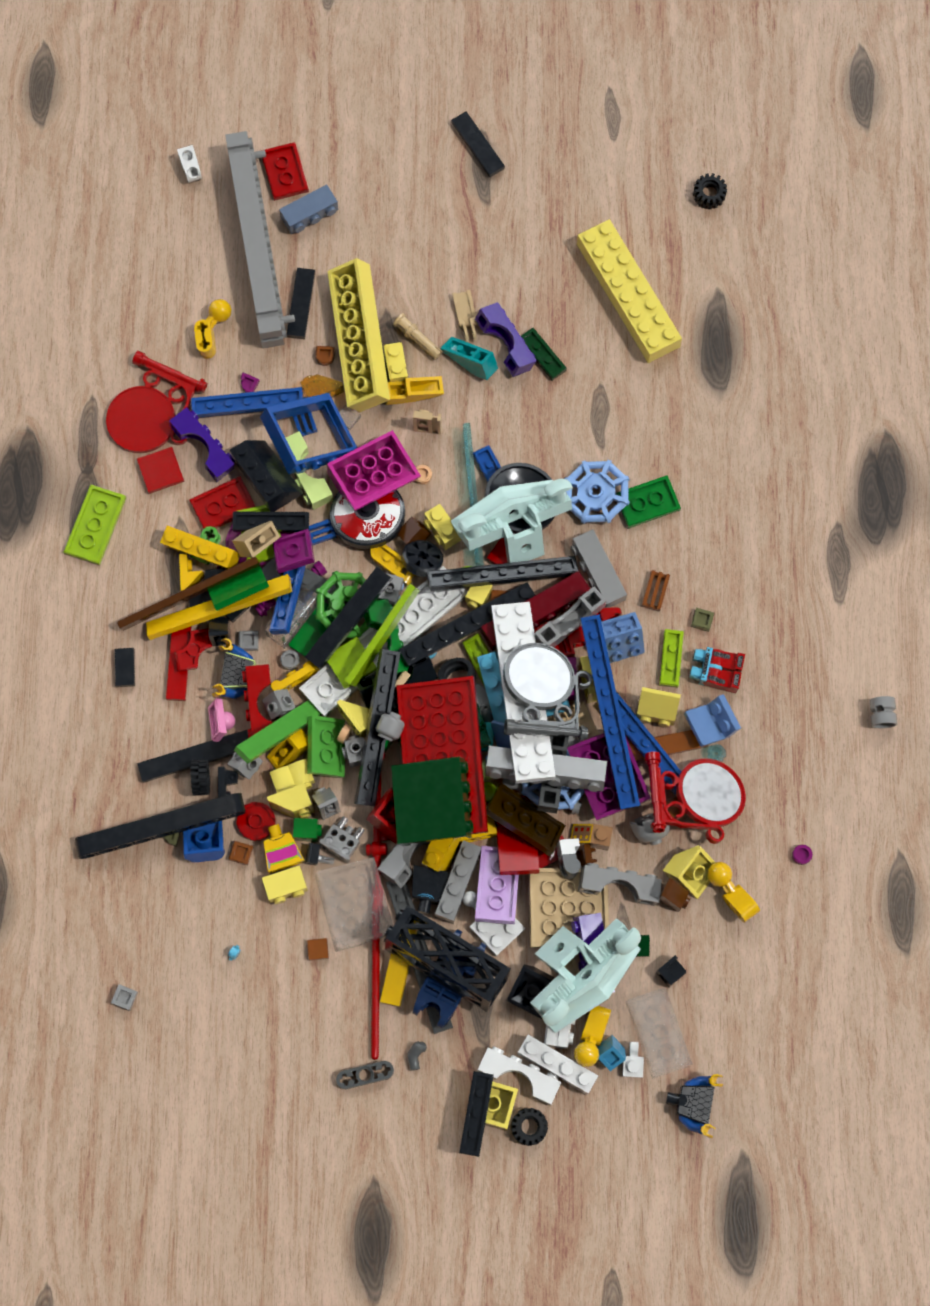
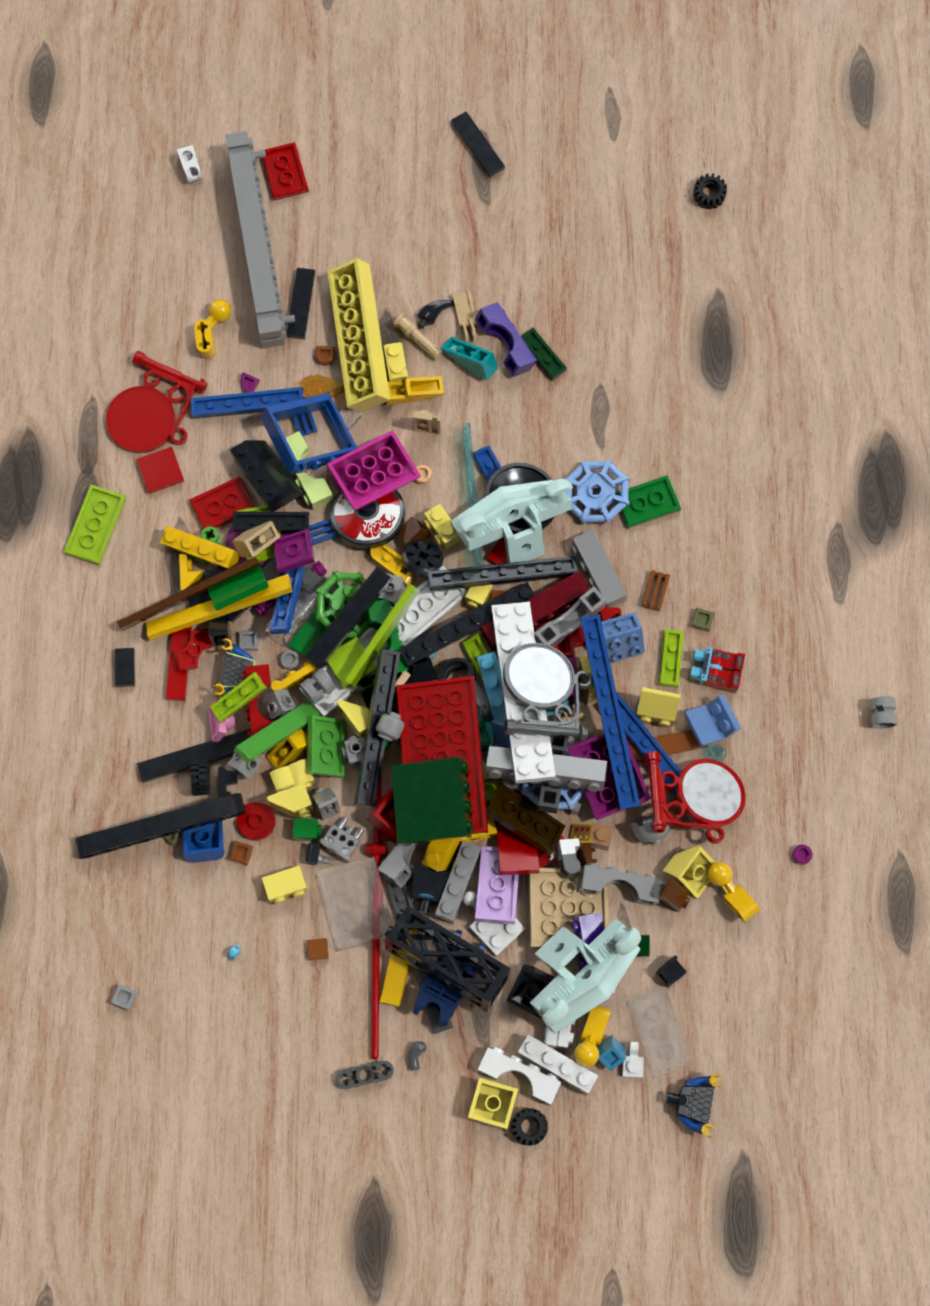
dark purple arch [169,407,235,482] -> none
torso [263,824,305,874] -> none
sand blue brick [279,184,338,234] -> none
light nougat tile [337,724,353,744] -> none
black tile [459,1071,494,1157] -> none
light yellow brick [577,219,682,363] -> none
none -> lime tile [209,672,267,723]
none -> light grey wheel [300,668,336,704]
none -> black bar [417,300,454,329]

